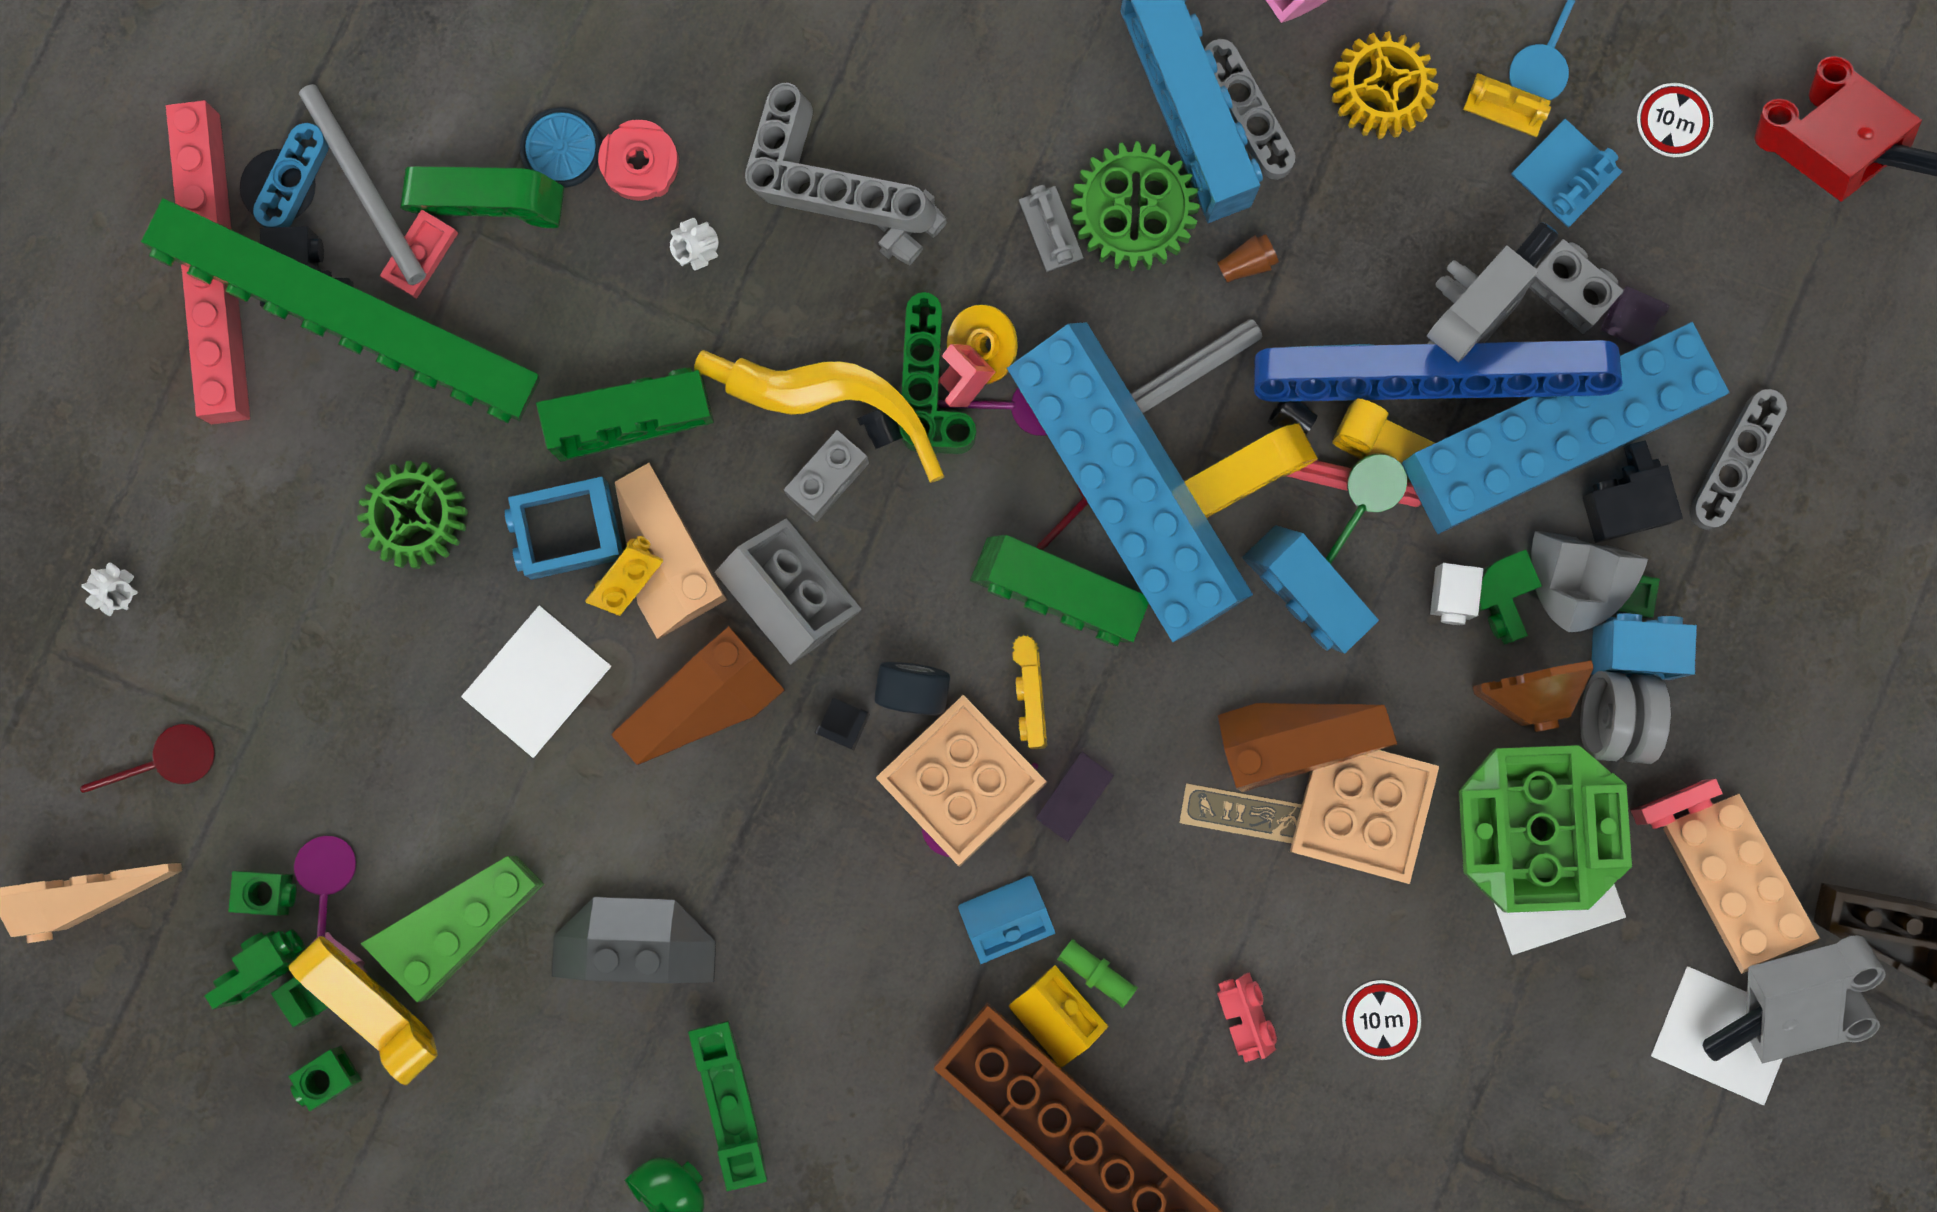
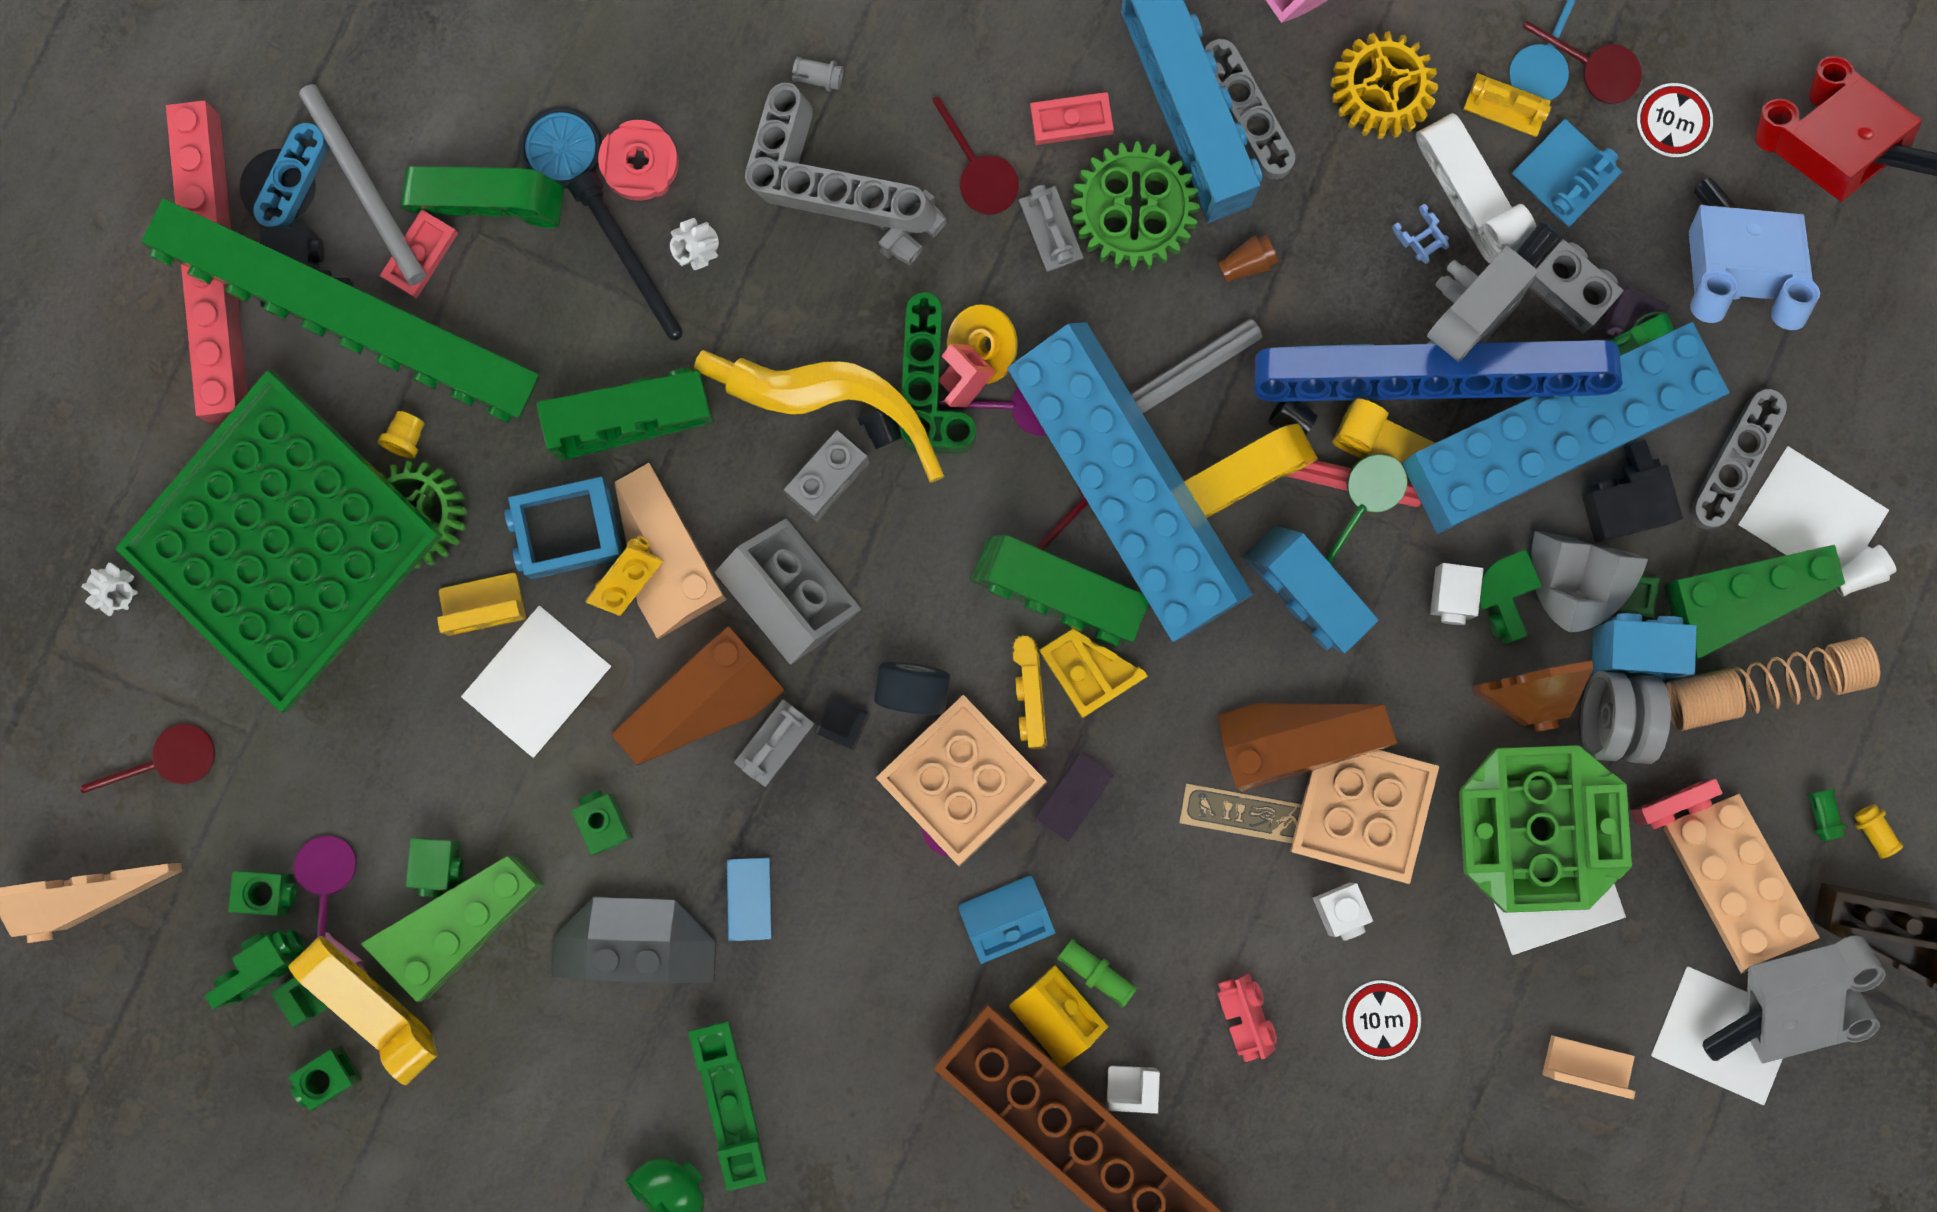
none -> green plate [115,370,443,713]
none -> yellow piece [377,411,425,459]
none -> green brick [406,838,464,897]
none -> yellow panel [437,573,527,636]
none -> black piece [568,171,683,341]
none -> green brick [571,790,633,855]
none -> dark azure slope [727,858,772,941]
none -> light grey hinge [734,699,815,787]
none -> light grey pin [792,56,844,92]
none -> dark red piece [933,97,1019,215]
none -> coral plate [1030,92,1114,145]
none -> yellow wing [1039,629,1148,718]
none -> white panel [1106,1065,1160,1113]
none -> white brick [1313,882,1373,941]
none -> light blue piece [1392,204,1449,264]
none -> white beam [1416,113,1536,263]
none -> dark red piece [1523,21,1642,104]
none -> light nougat panel [1542,1035,1636,1100]
none -> green piece [1610,312,1675,356]
none -> green wedge [1664,544,1845,660]
none -> light nougat piece [1666,637,1880,731]
none -> light blue piece [1688,178,1820,330]
none -> white sticker [1738,446,1889,569]
none -> green pin [1807,789,1848,841]
none -> white cone [1836,545,1896,597]
none -> yellow pin [1854,804,1903,859]

